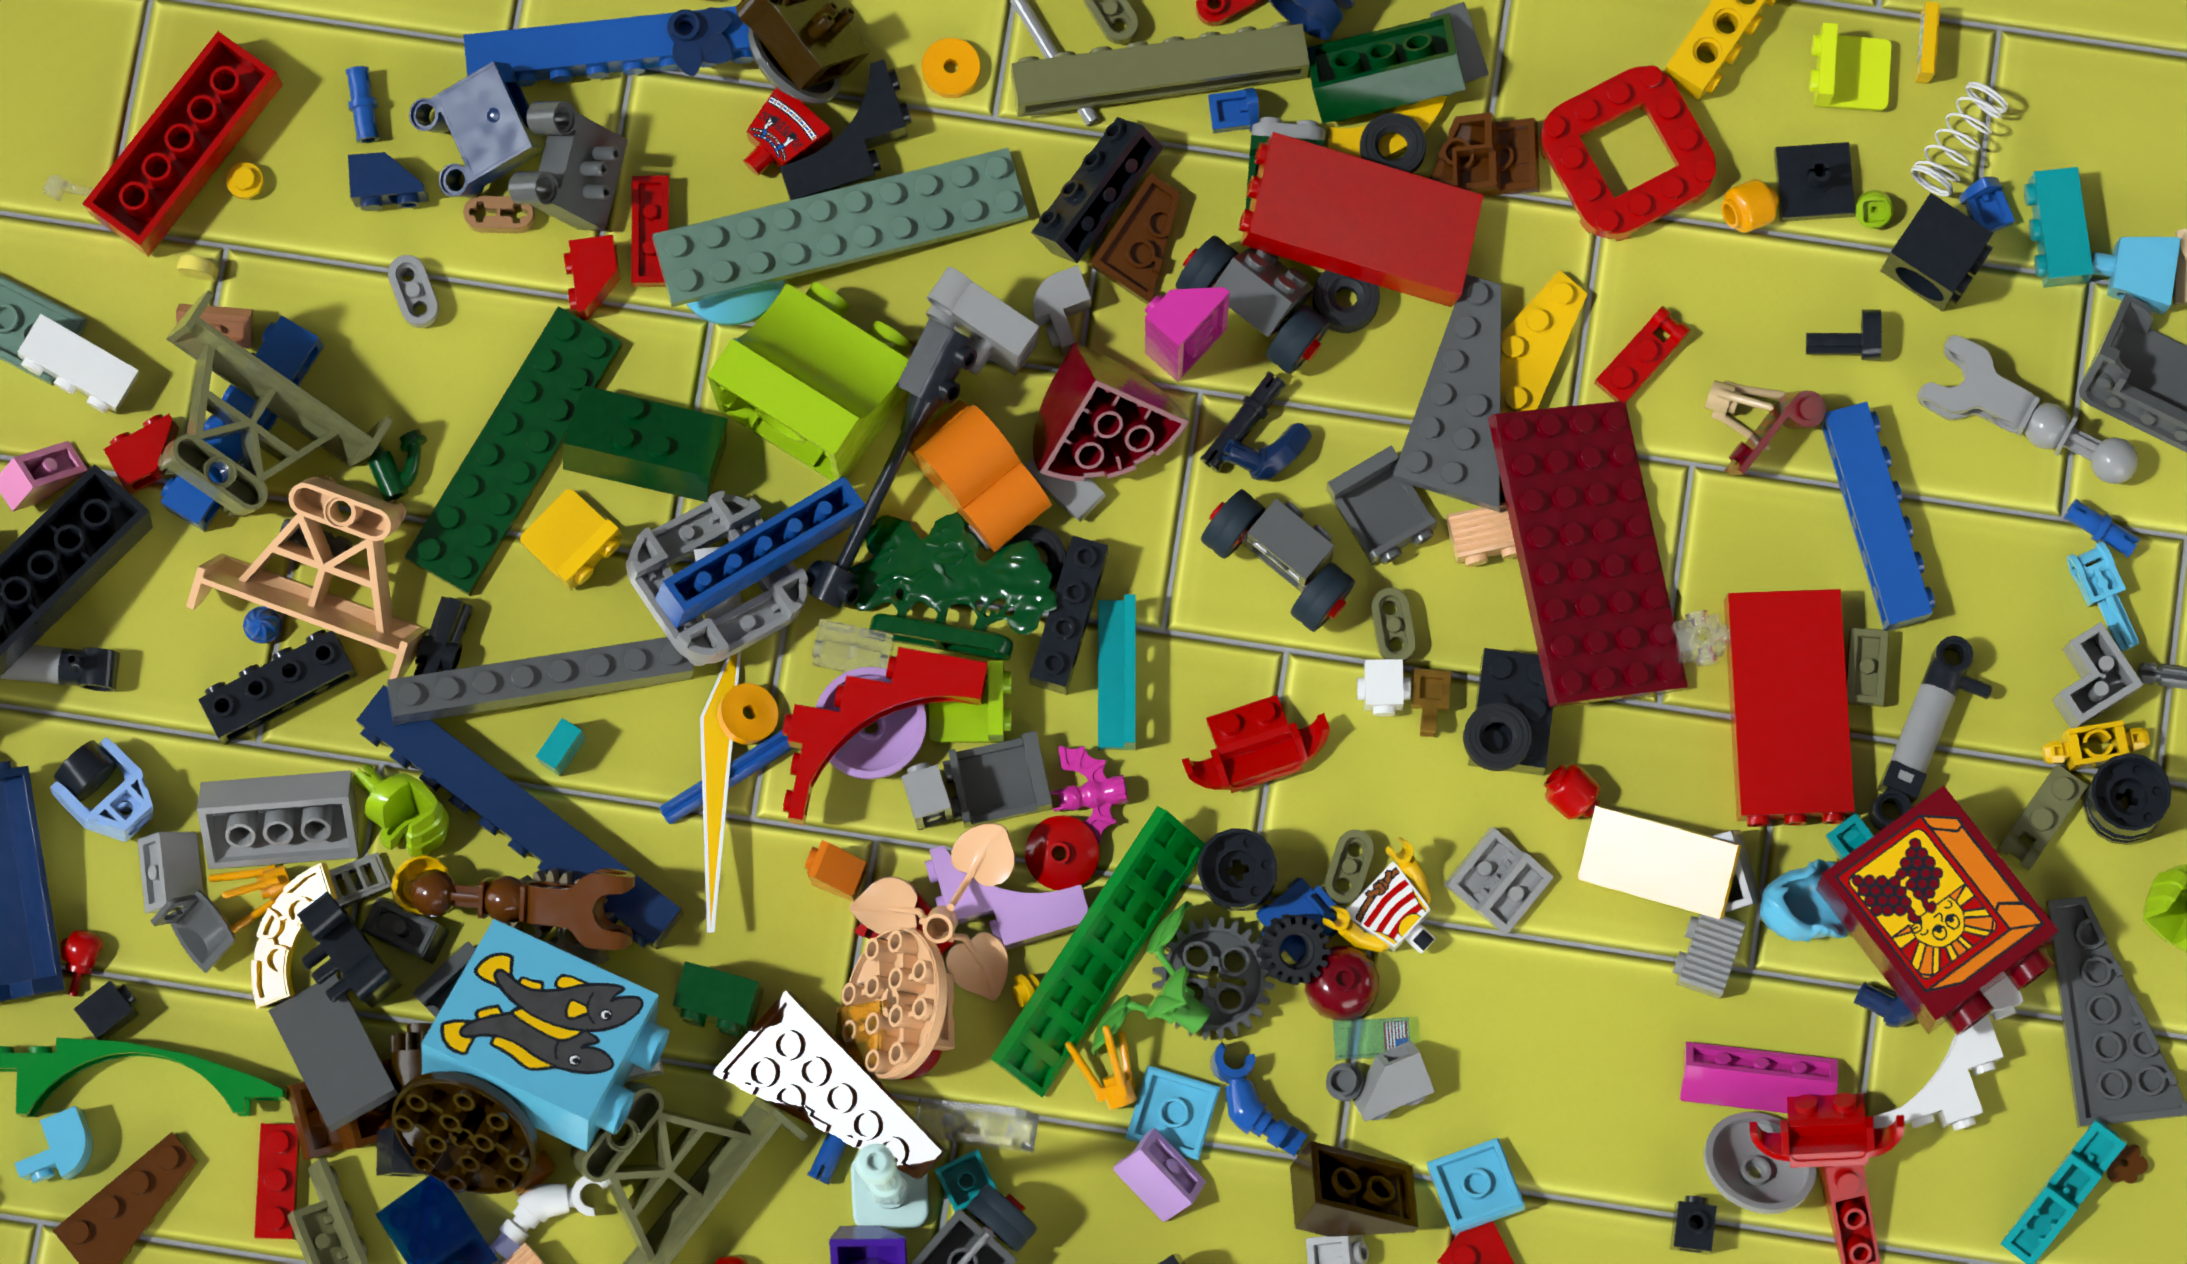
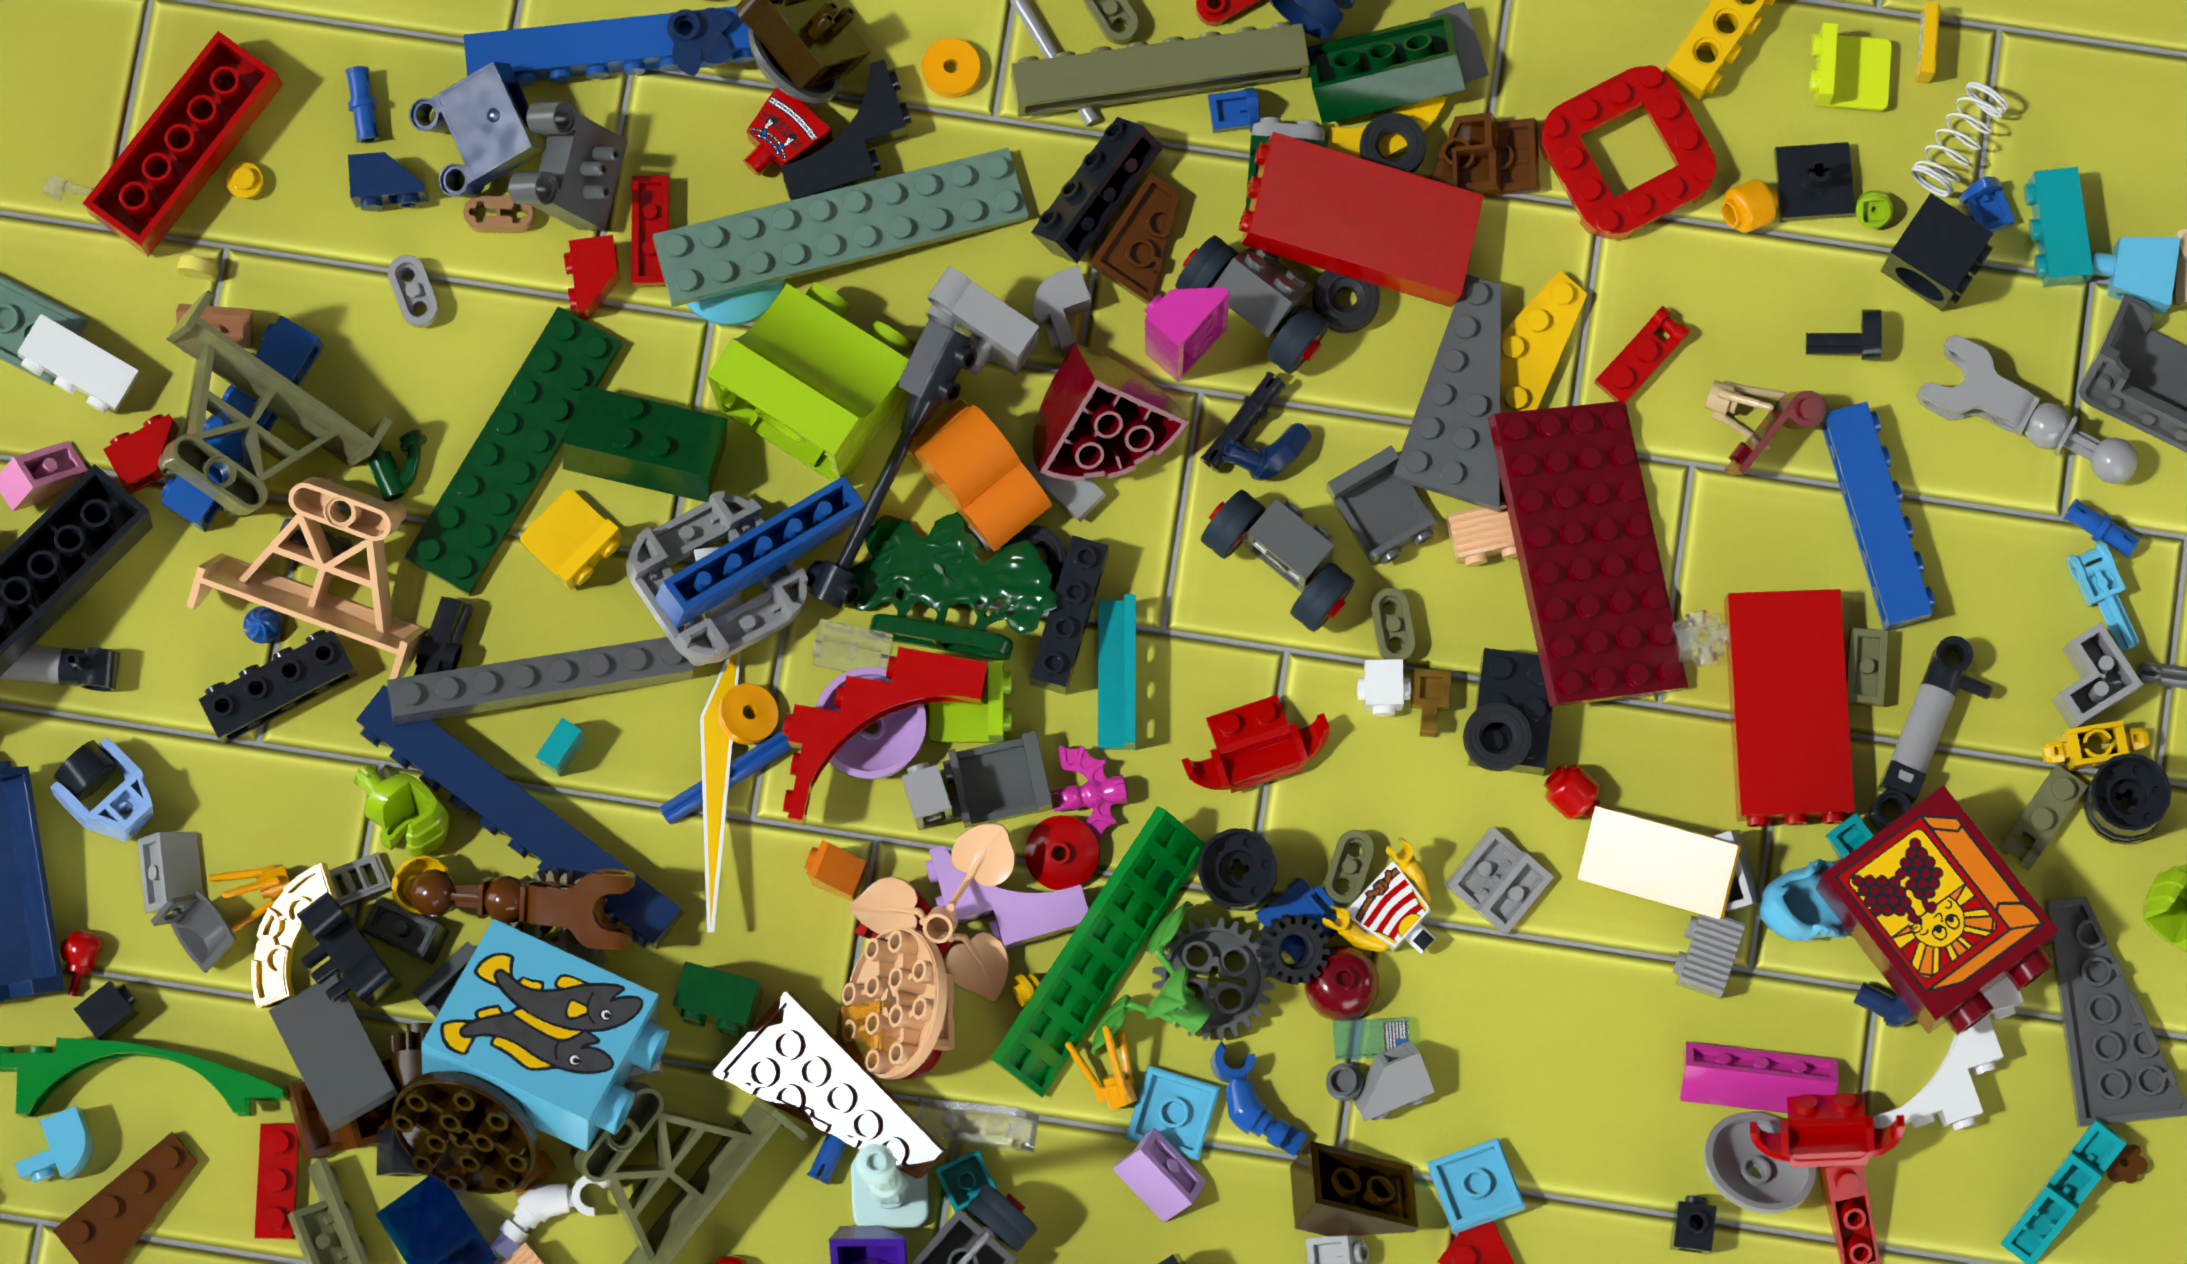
light grey slope [197,770,359,869] -> none

